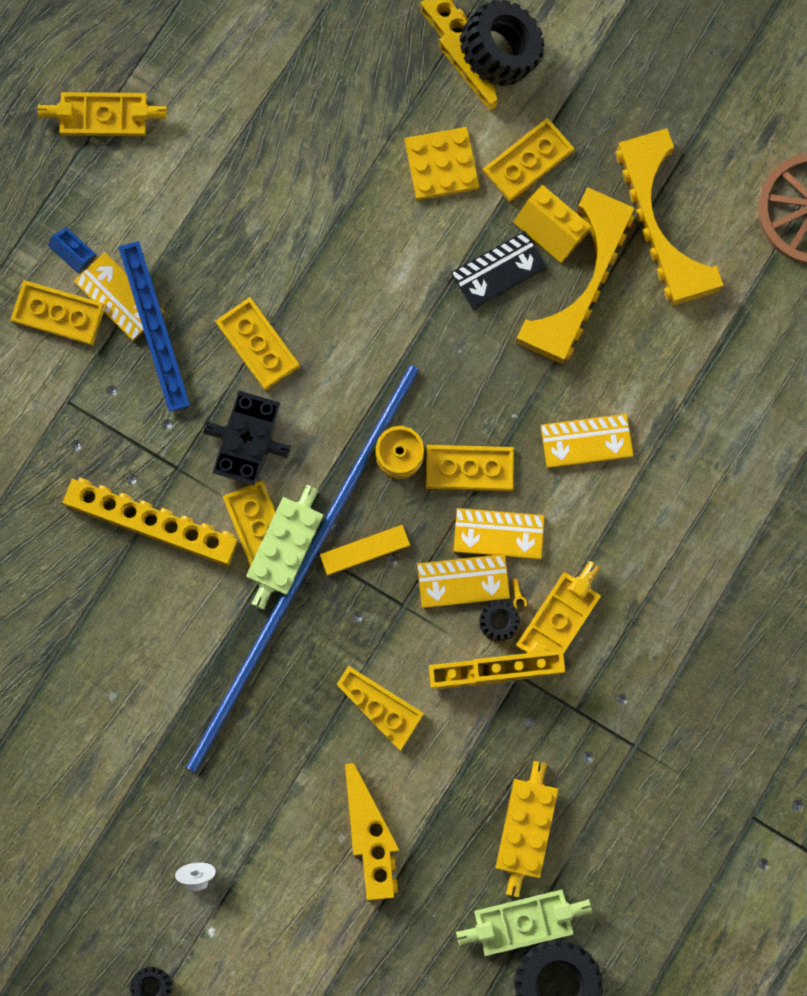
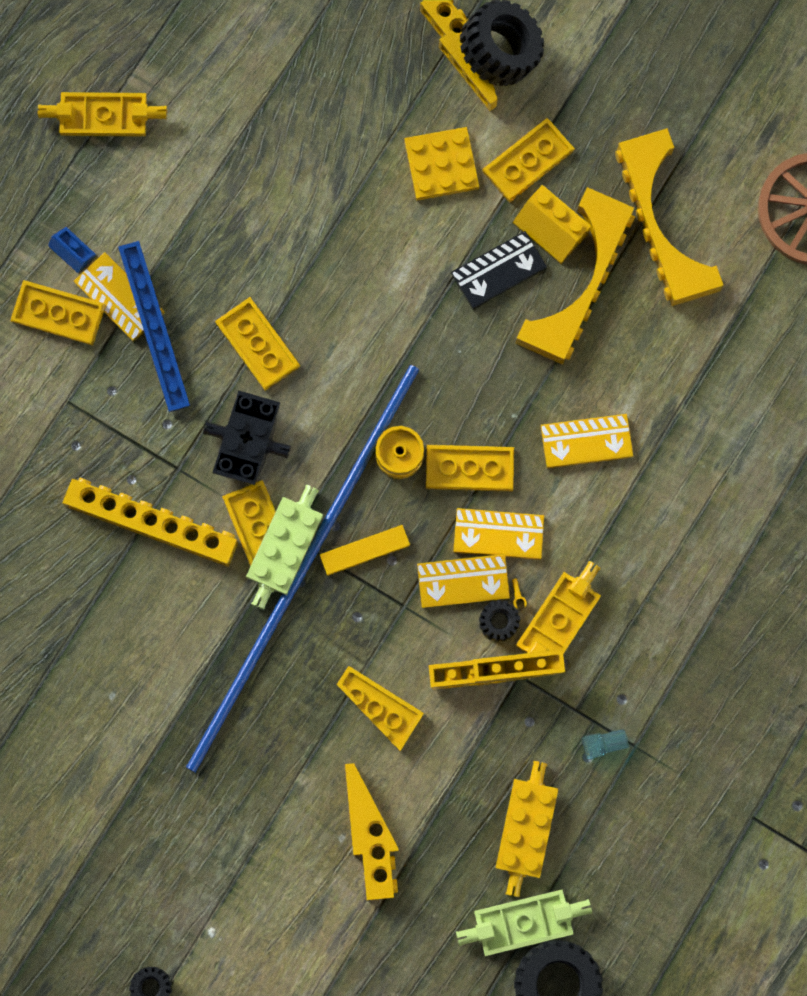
white piece [175,863,216,891] -> none
none -> clear light blue piece [581,729,629,760]

